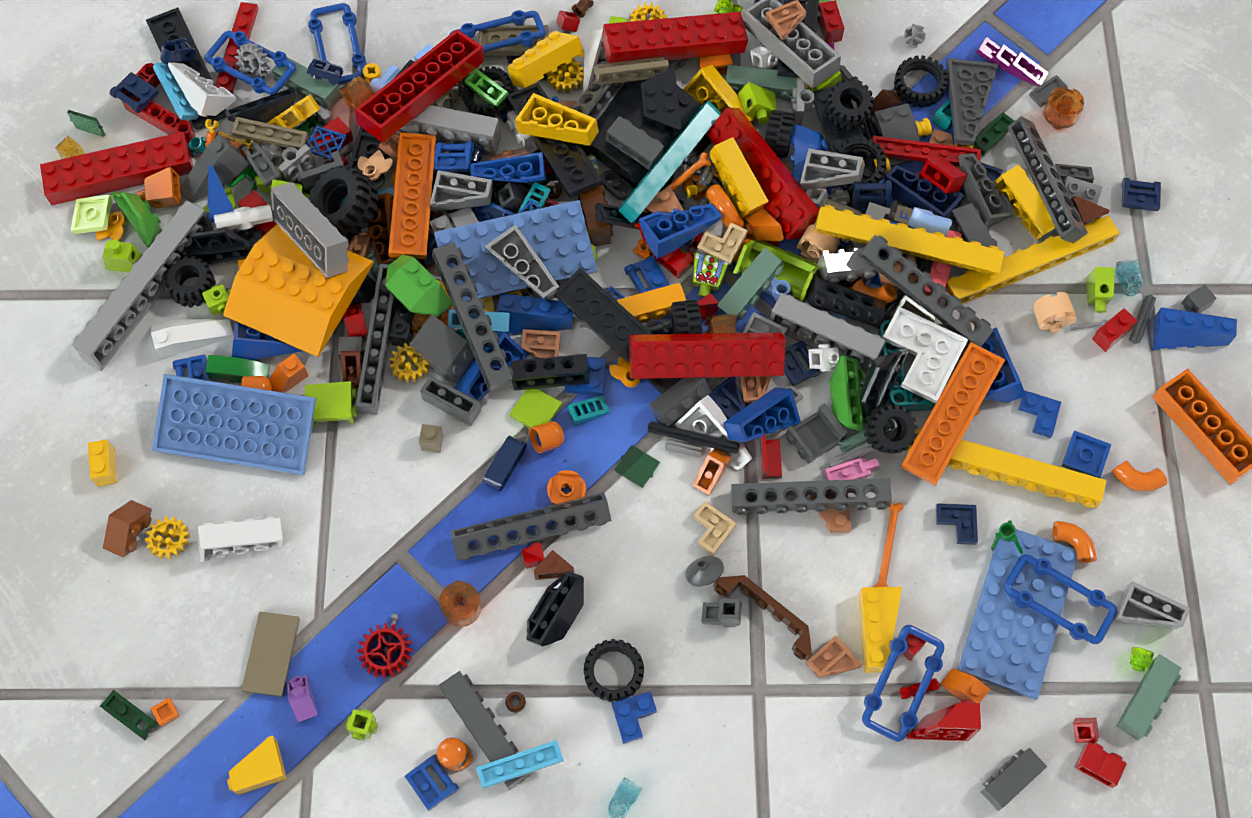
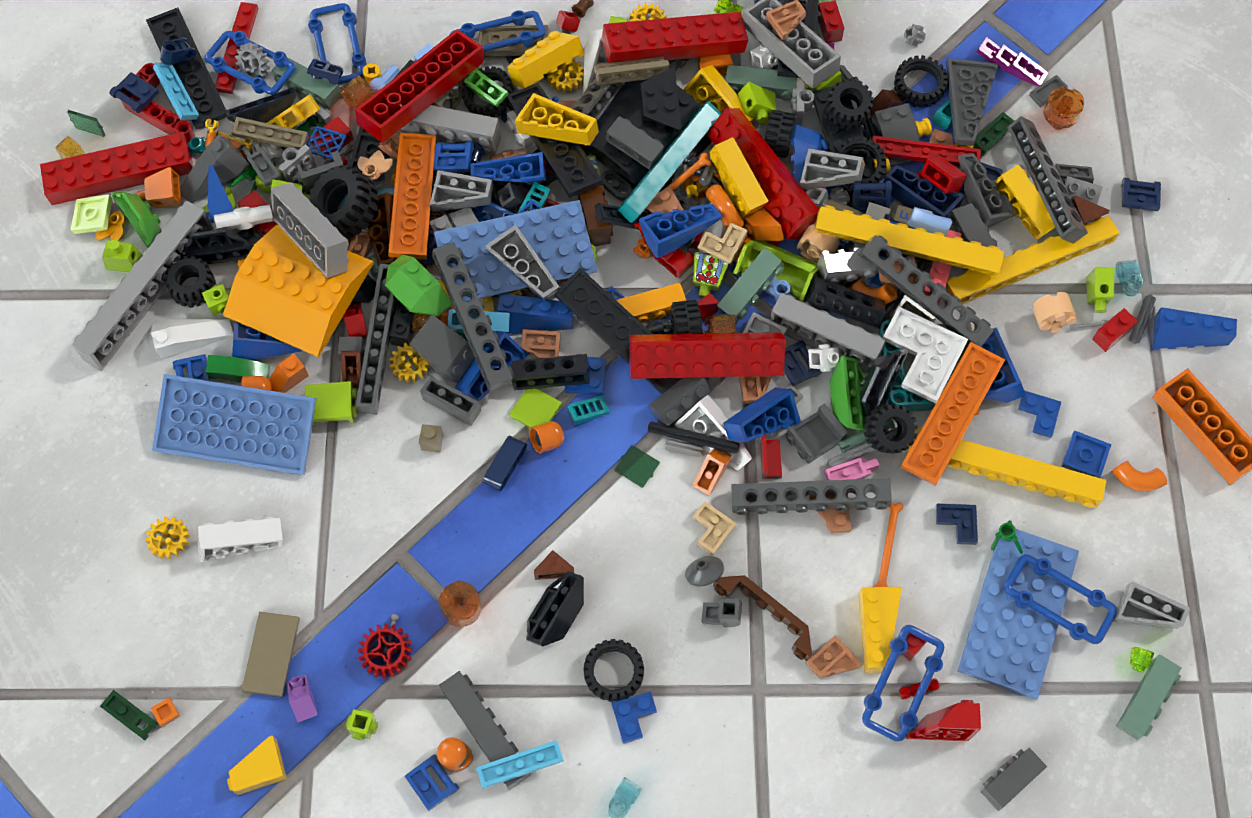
yellow brick [88,439,117,487] -> none
dark orange brick [103,500,152,557] -> none
white wedge [168,62,236,117] -> none
dark grey brick [450,492,612,560] -> none
reddish brown plate [505,692,526,713] -> none
red slope [521,542,545,569] -> none
reddish brown plate [545,181,562,199] -> none
orange plate [547,470,586,505] -> none
light orange plate [609,357,640,388] -> none
blue plate [624,256,670,294] -> none
dark blue wing [708,377,745,420] -> none
orange slope [940,668,990,703] -> none
orange cylinder [1052,521,1097,563] -> none
red slope [1073,717,1099,743] -> none
red brick [1074,742,1127,788] -> none
dark grey brick [1182,284,1217,313] -> none

